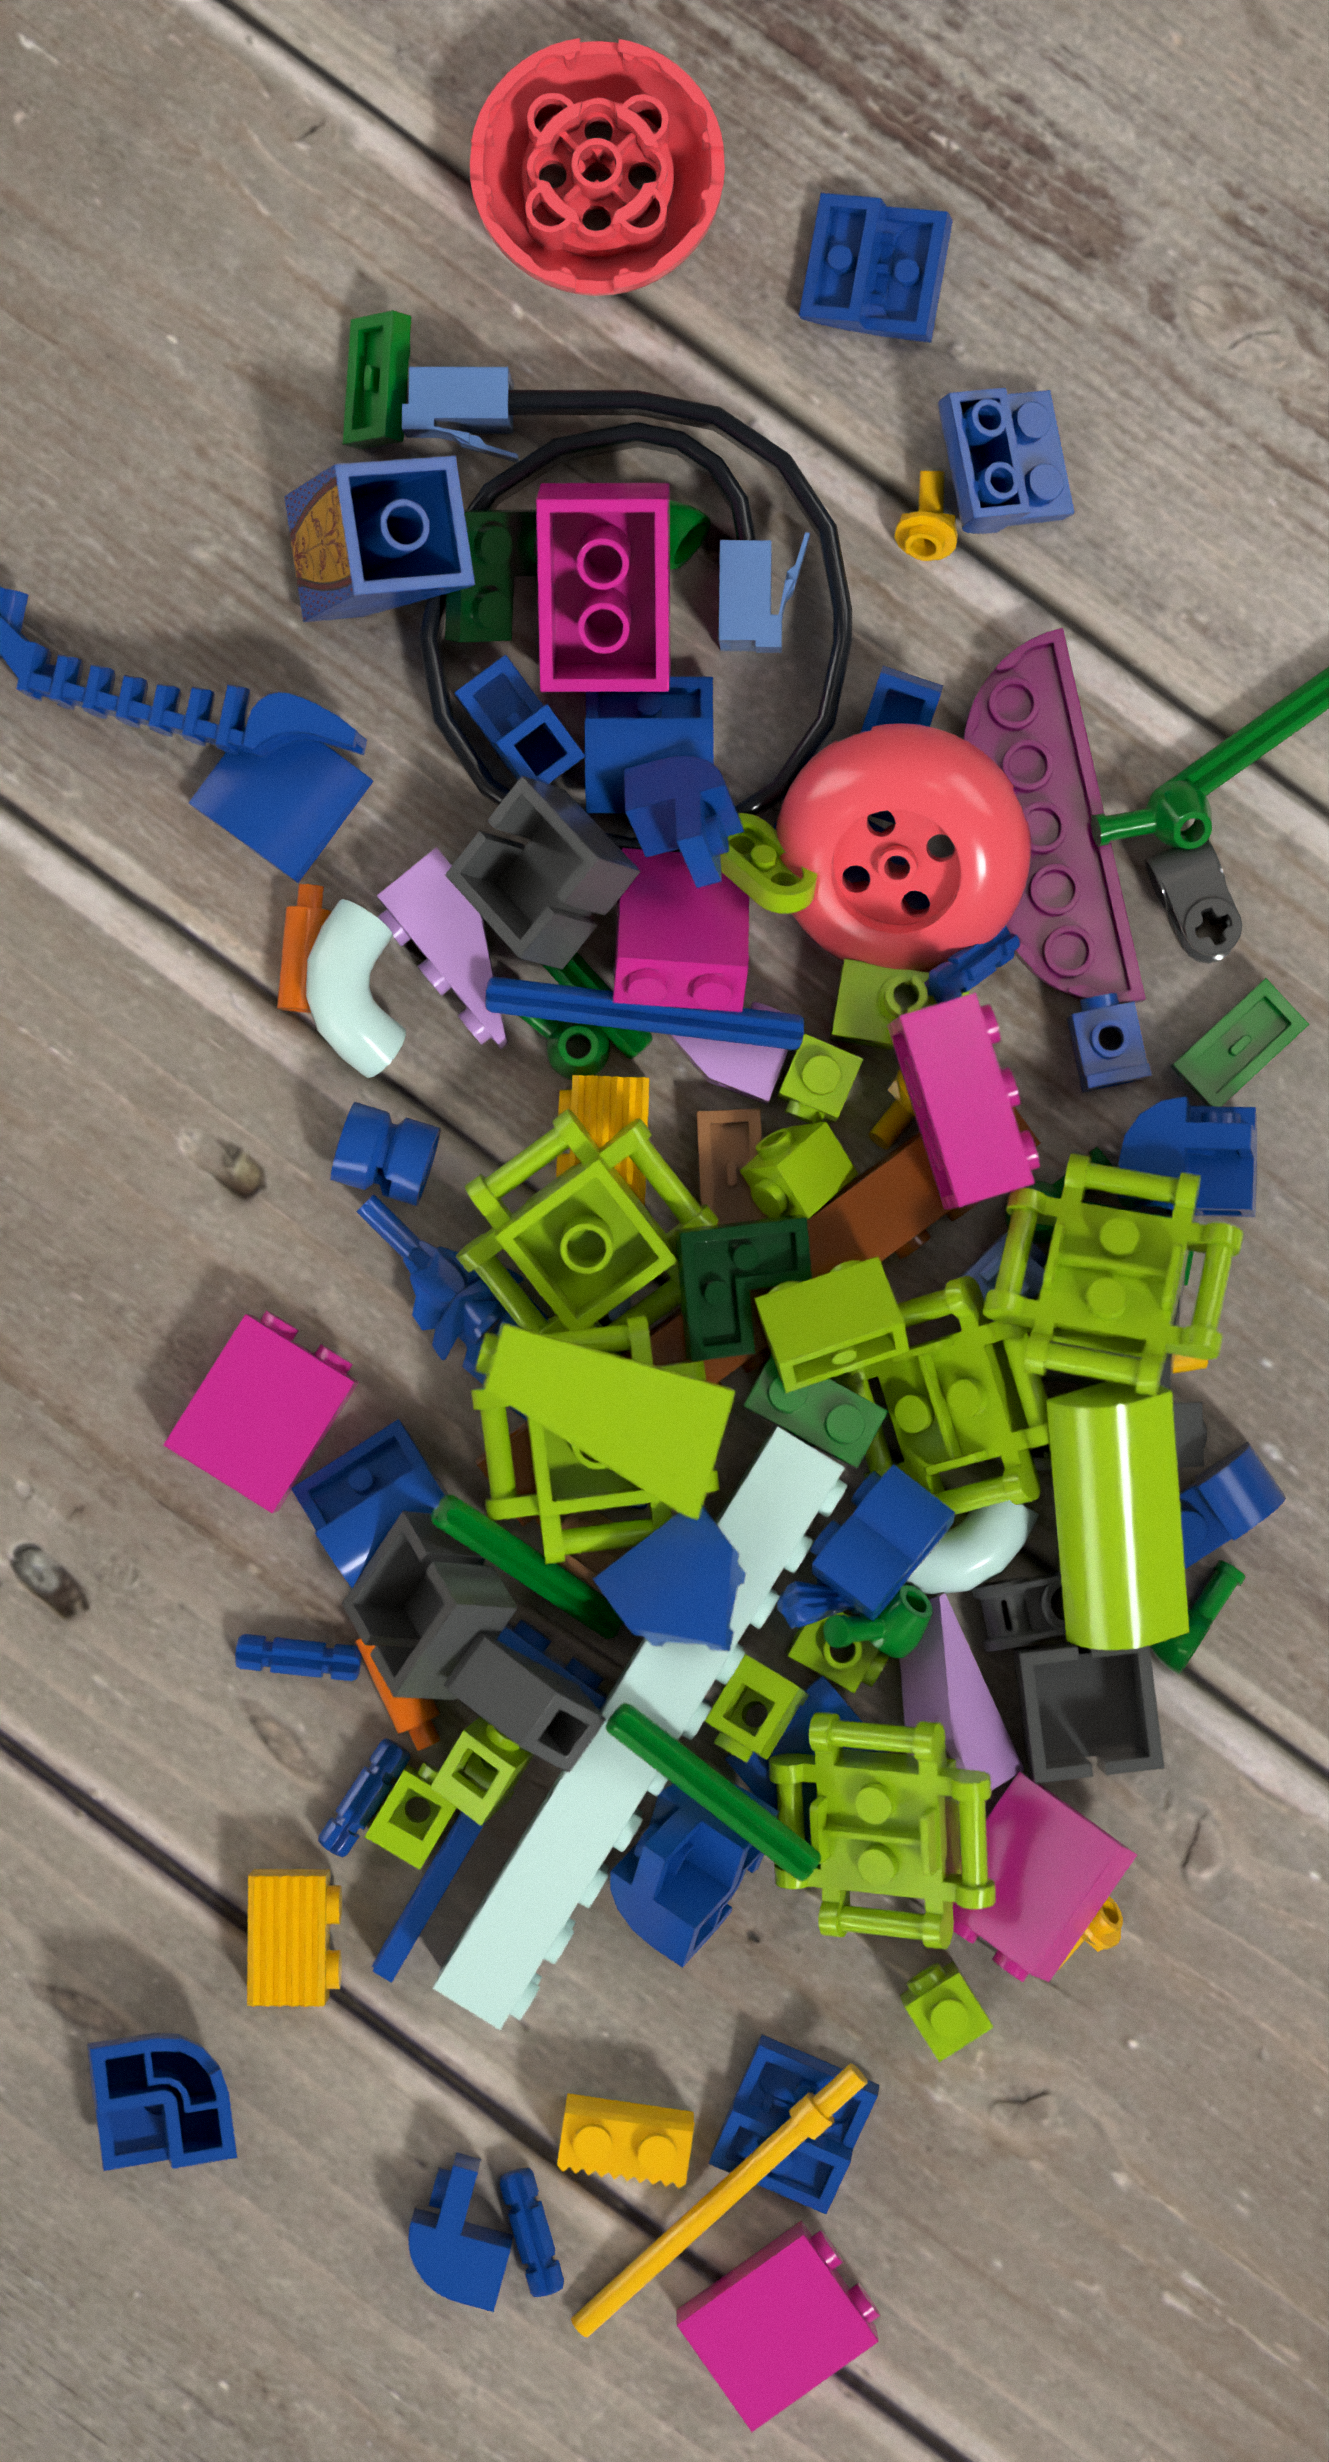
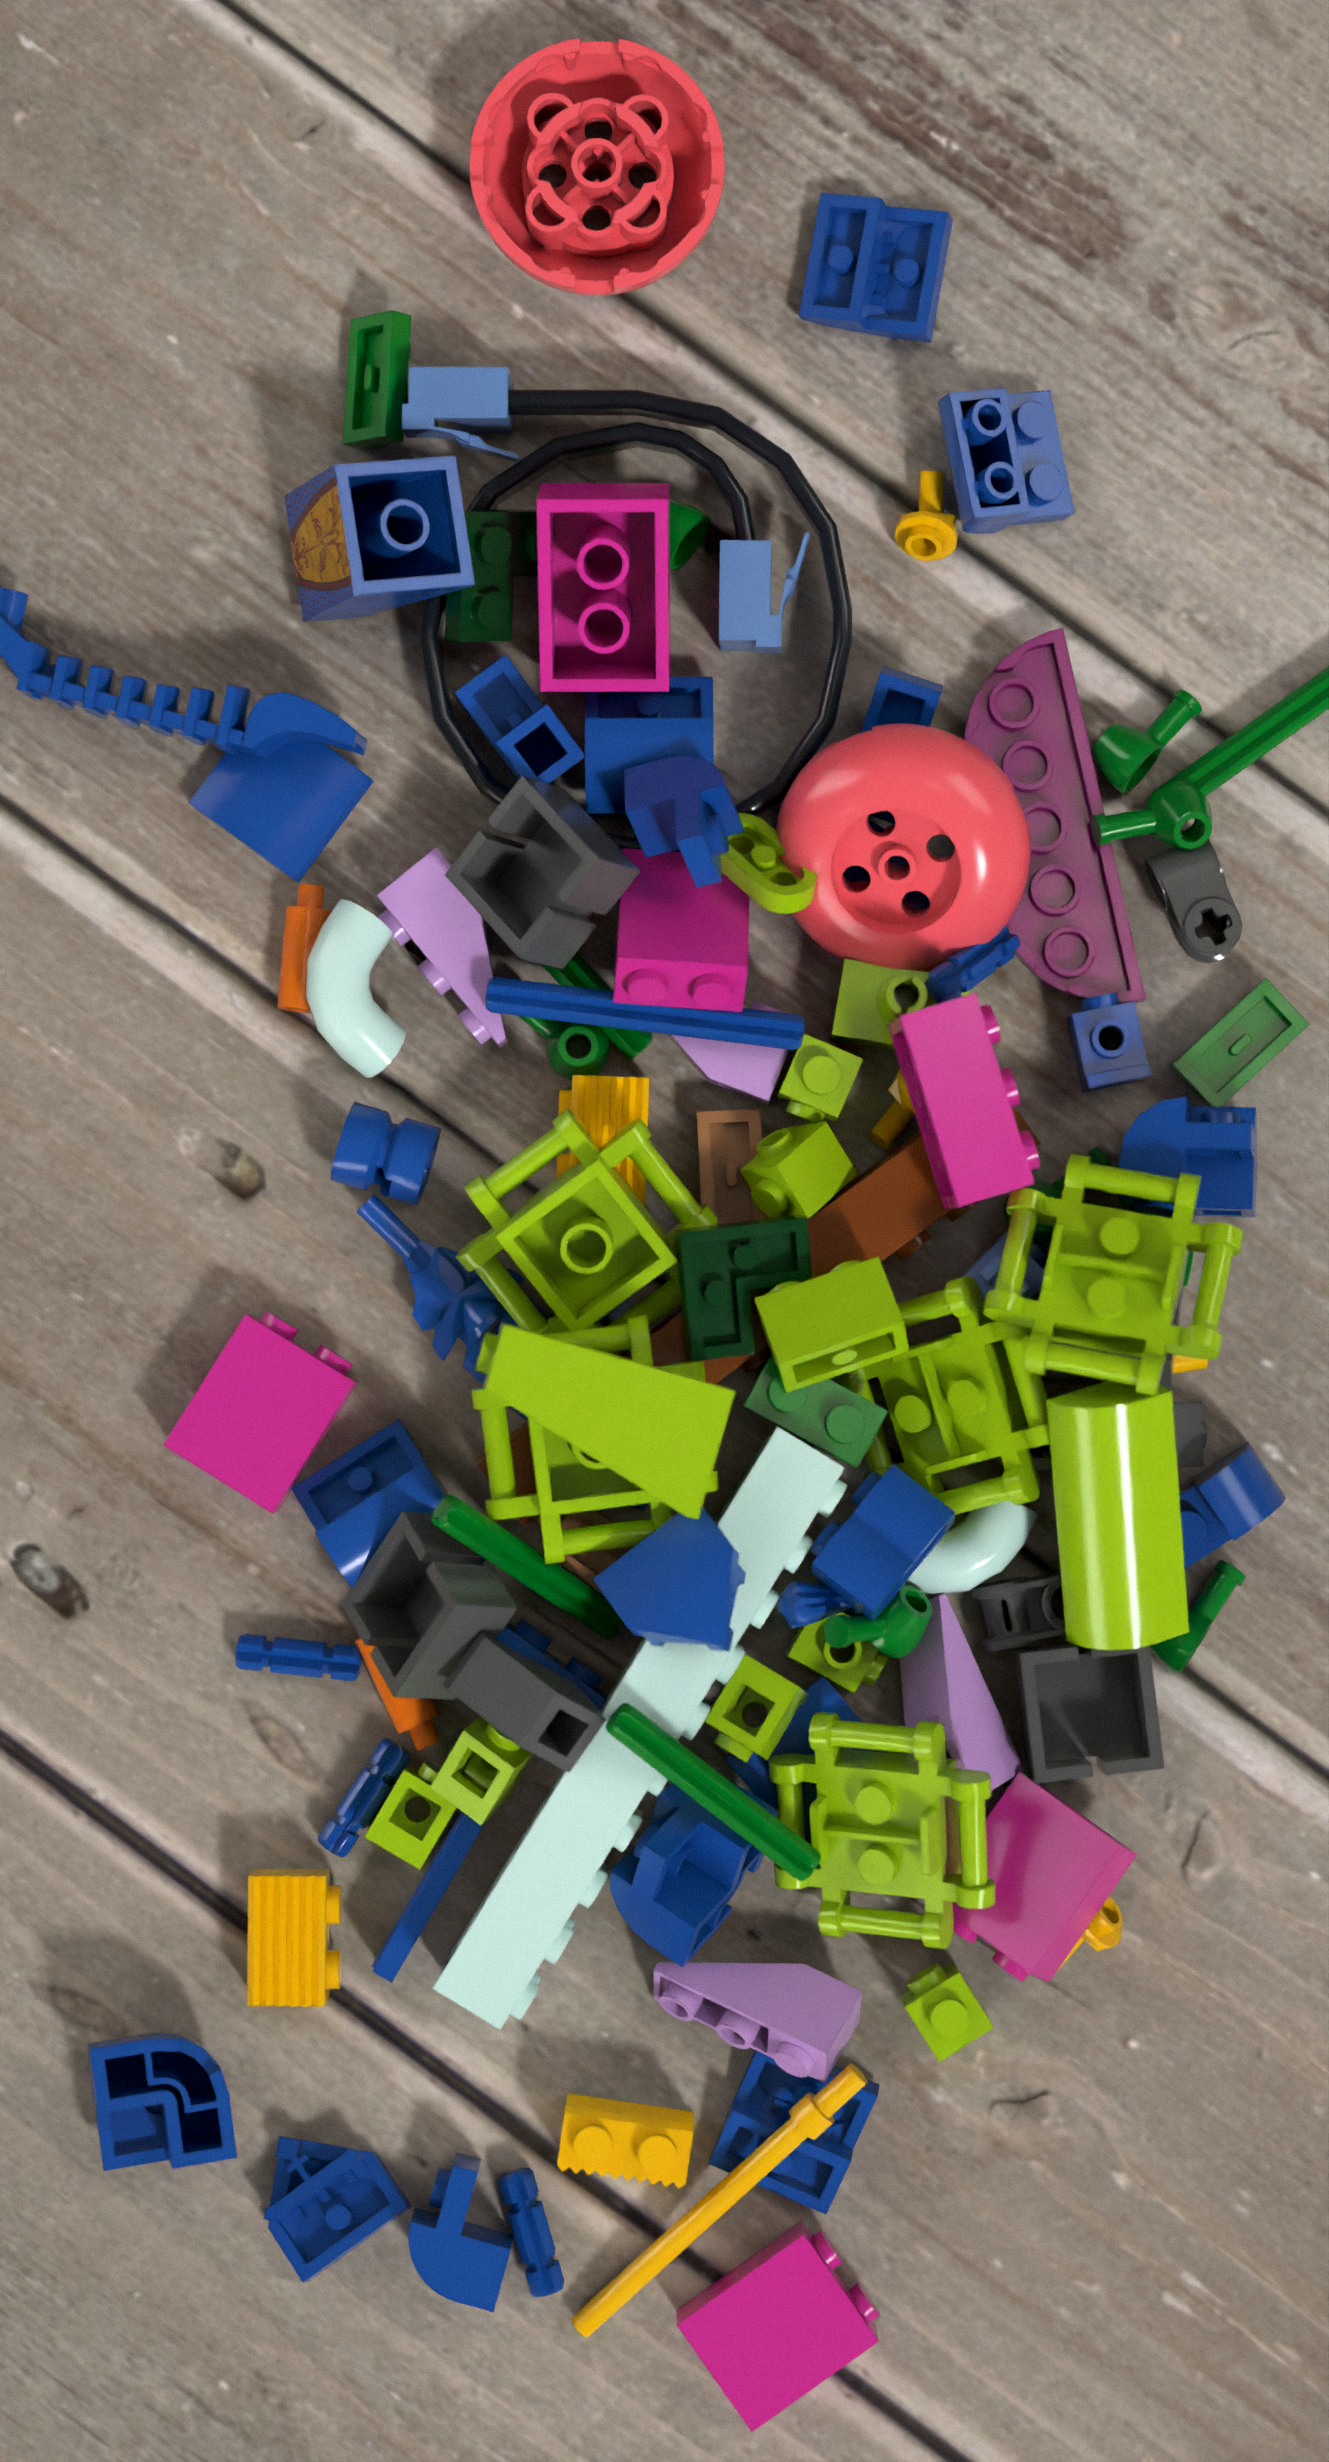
none -> blue slope [264,2136,412,2283]
none -> lavender slope [653,1962,862,2084]
none -> green bar [1091,689,1202,795]

